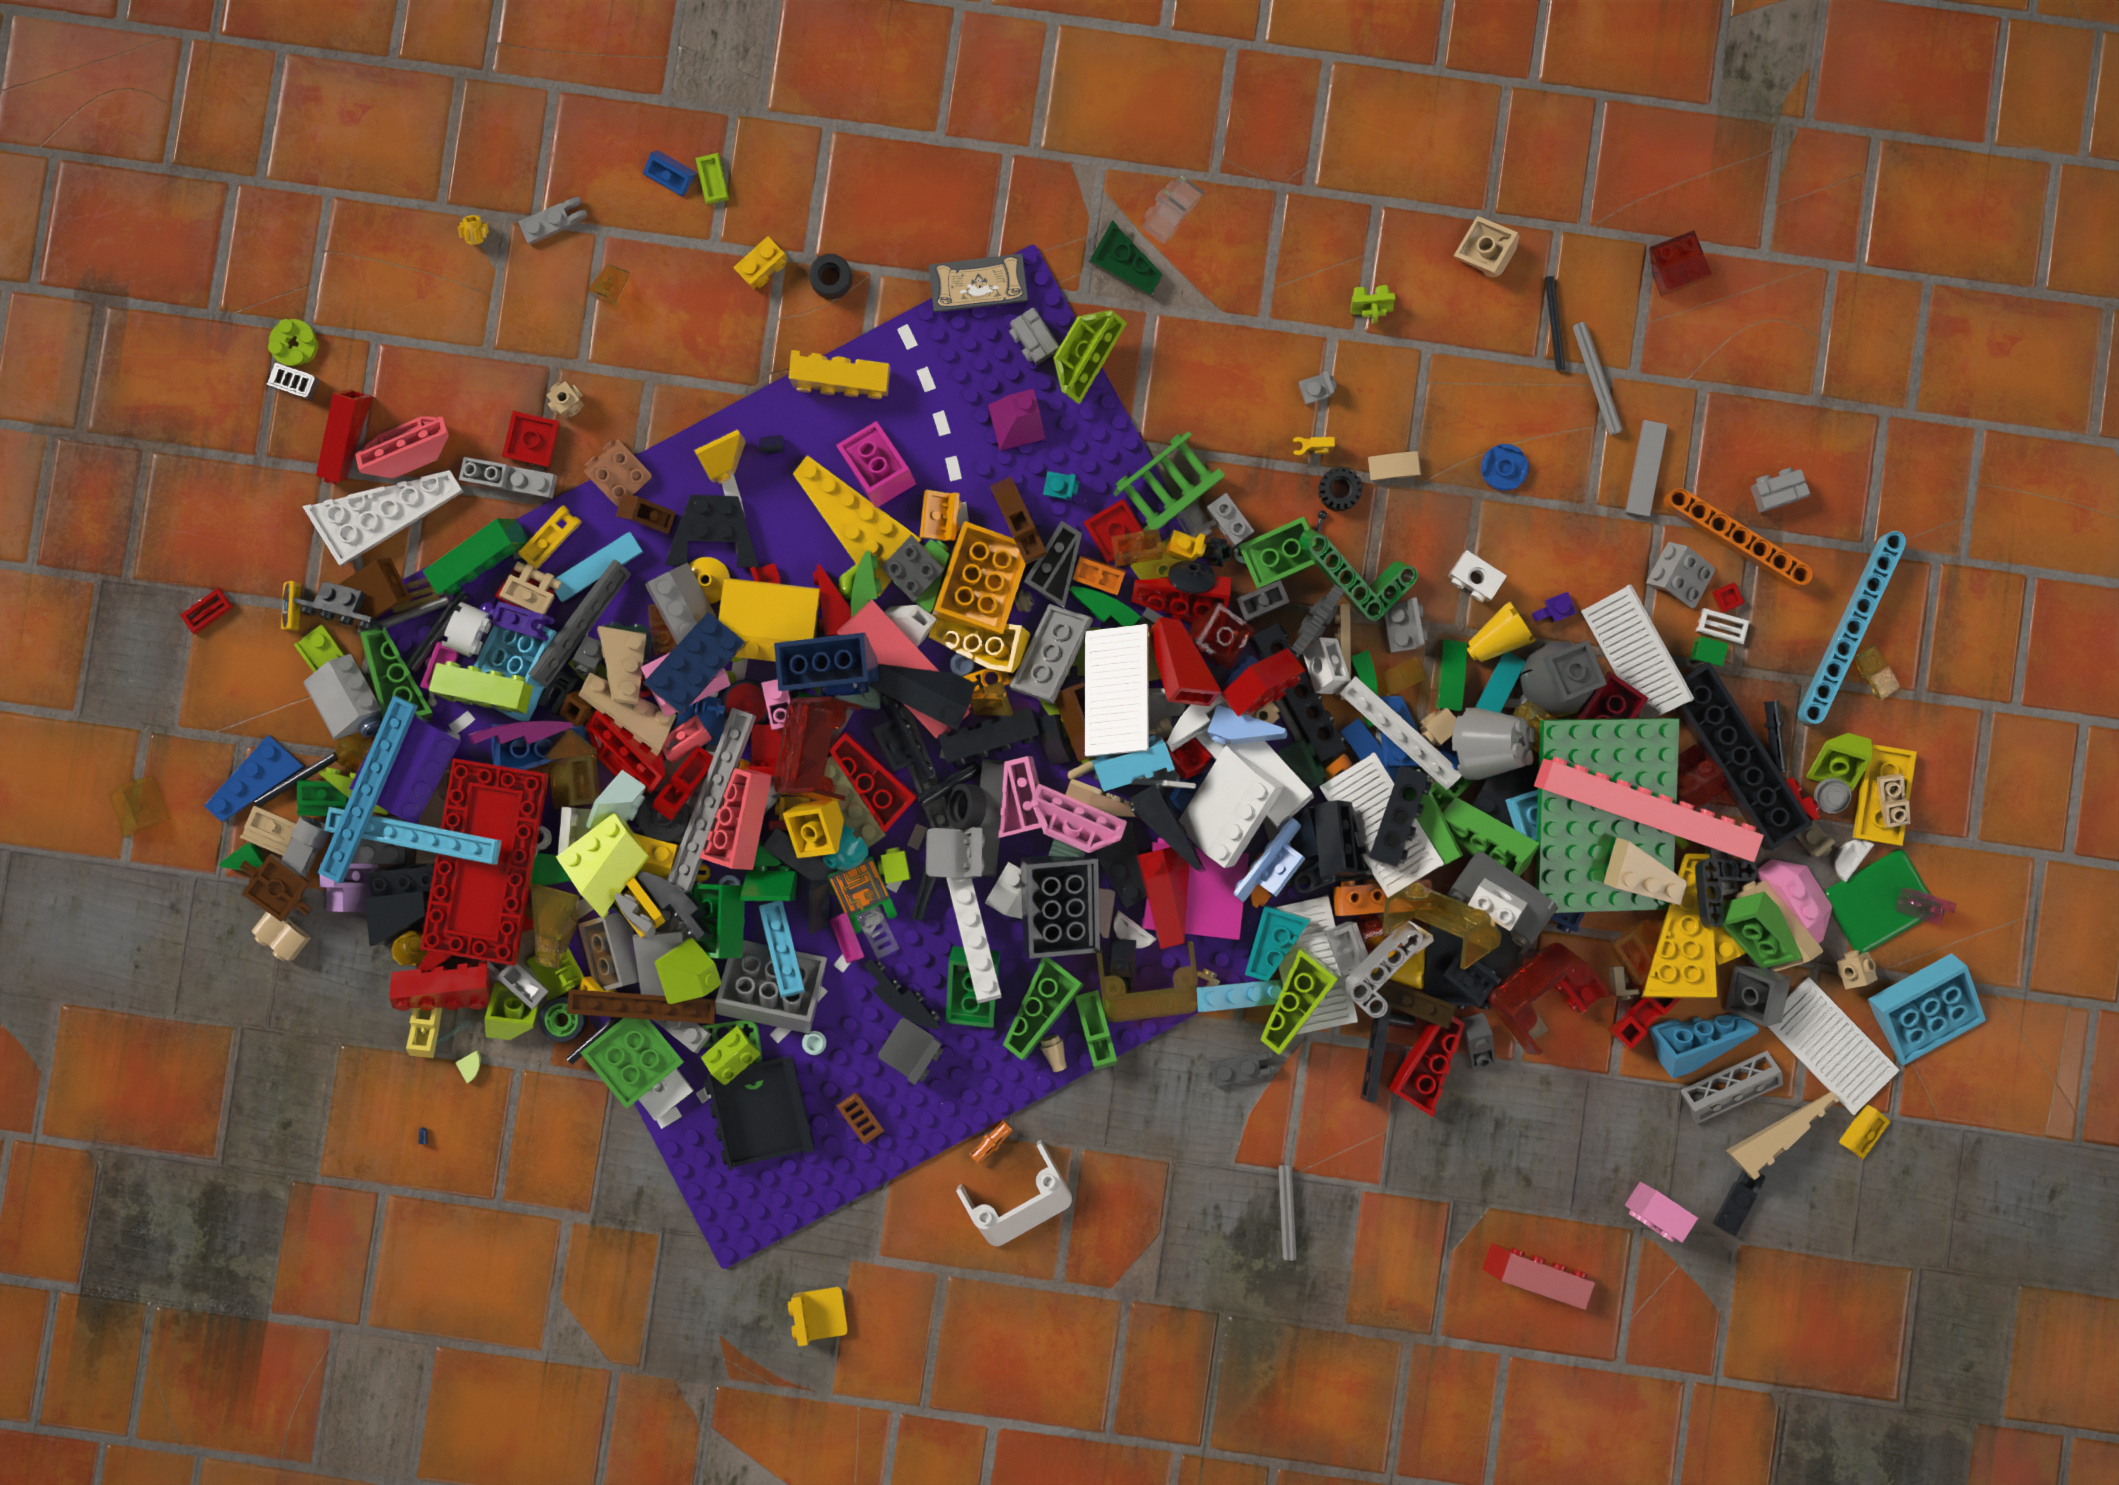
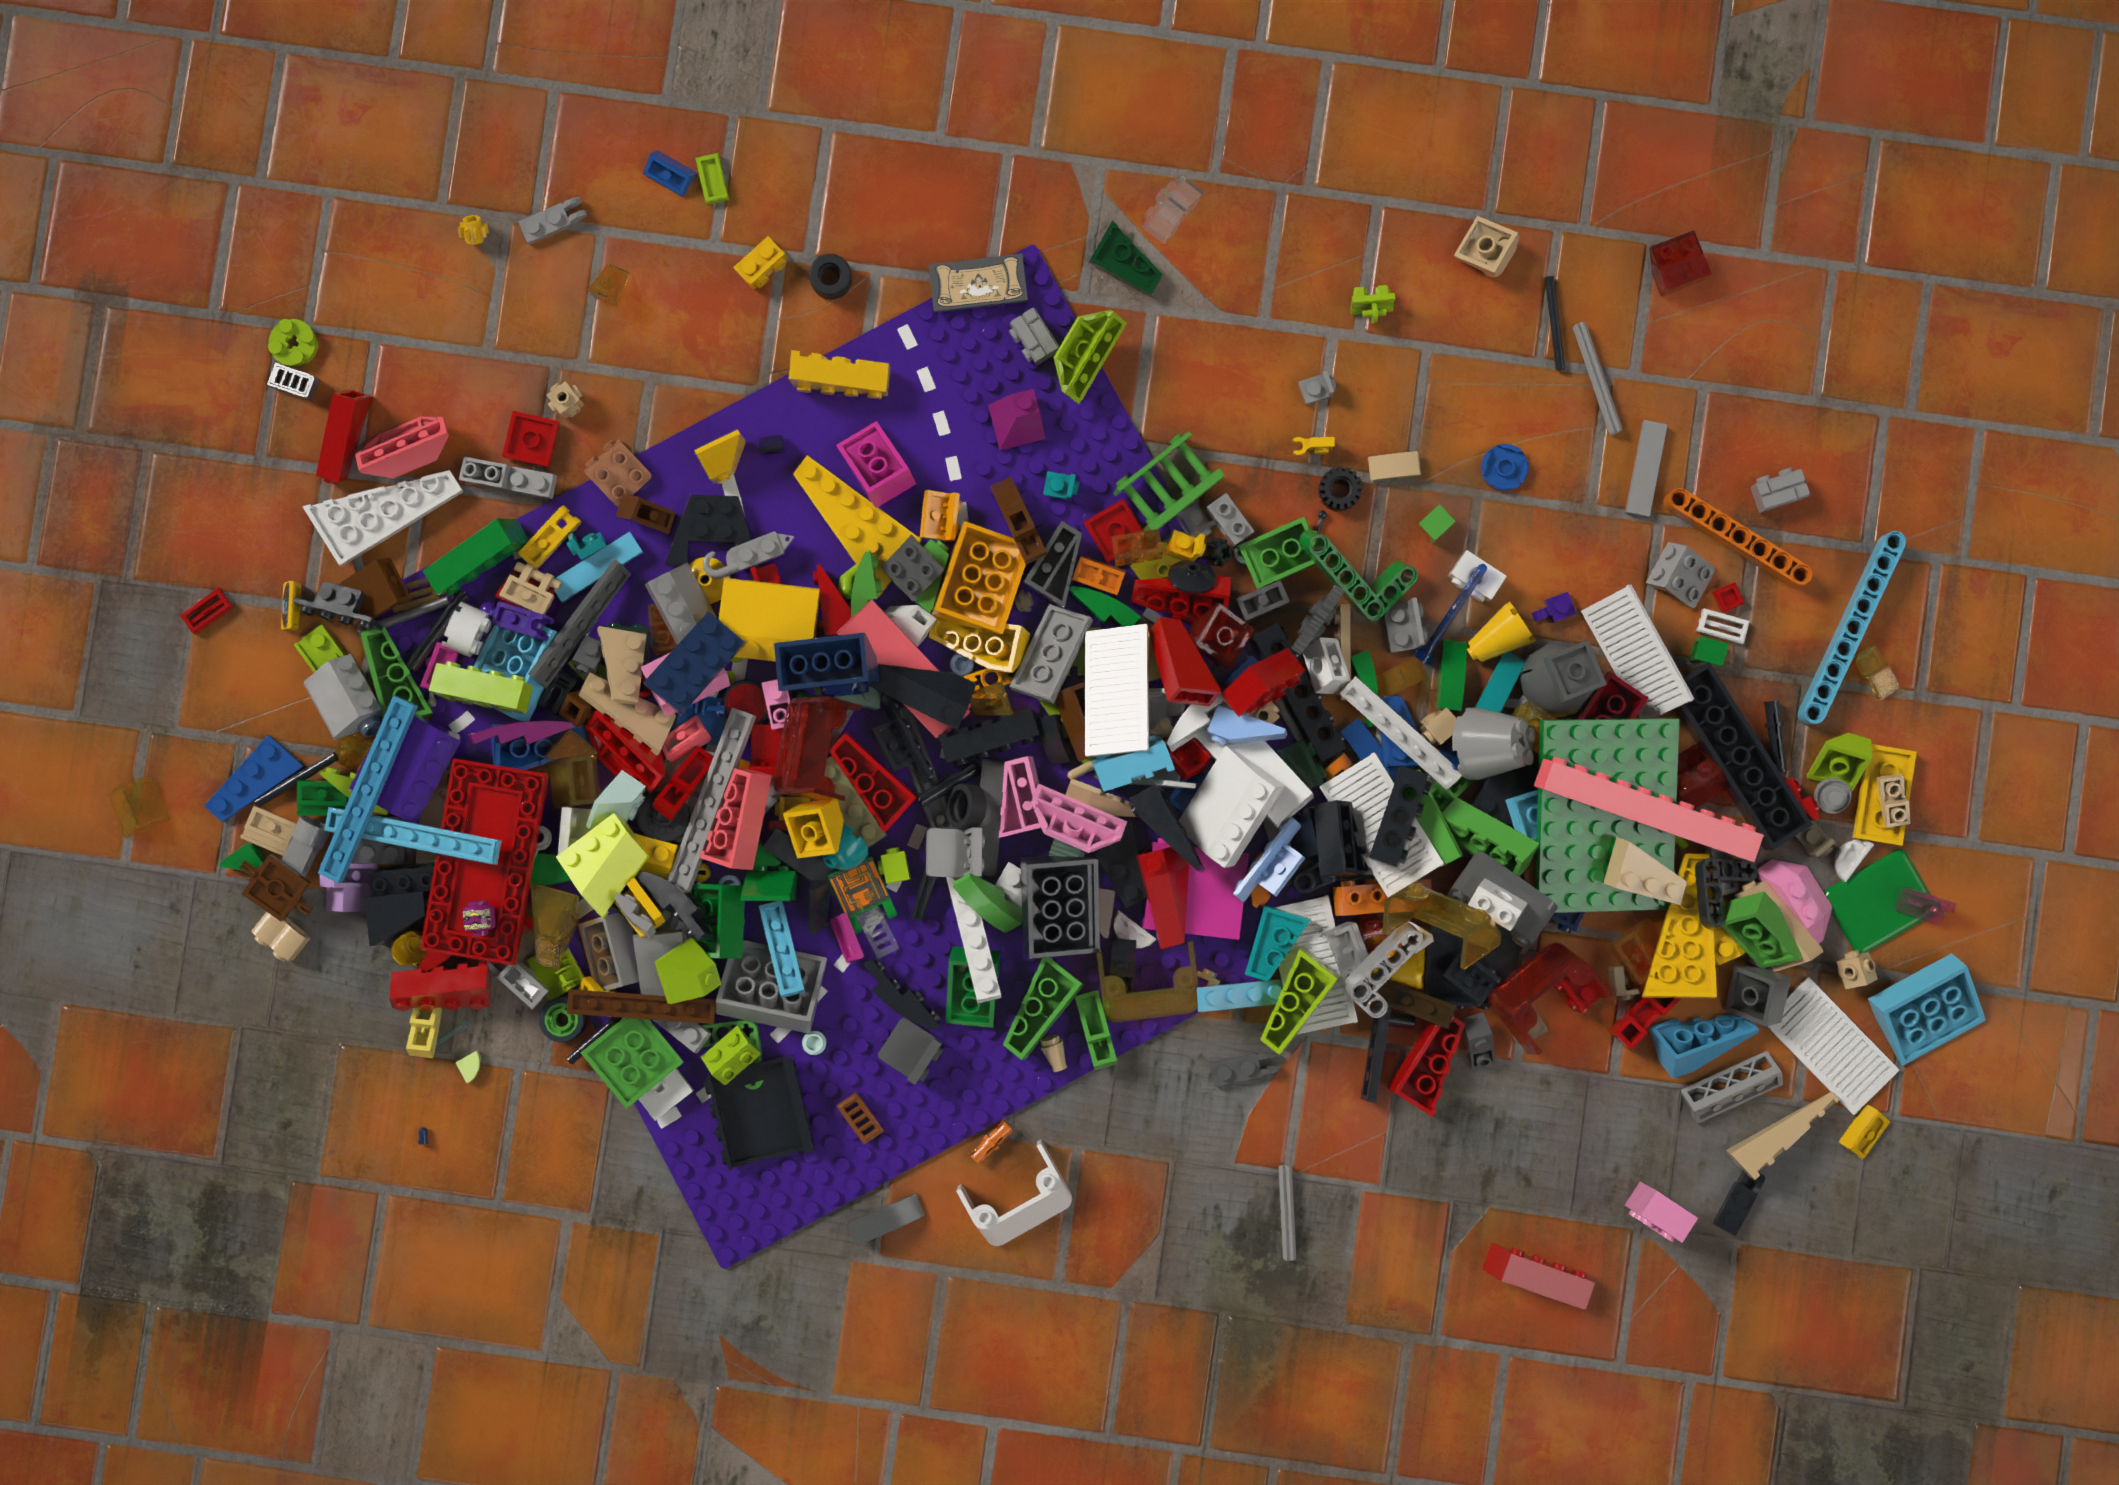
lime slope [485,982,540,1040] -> none
yellow bracket [788,1286,848,1347] -> none
none -> magenta head [462,900,496,936]
none -> teal bracket [567,532,606,560]
none -> light grey plate [703,531,795,579]
none -> dark grey slope [847,1193,925,1246]
none -> bright green slope [953,873,1022,933]
none -> clear blue piece [1413,564,1487,665]
none -> bright green panel [1419,504,1456,543]

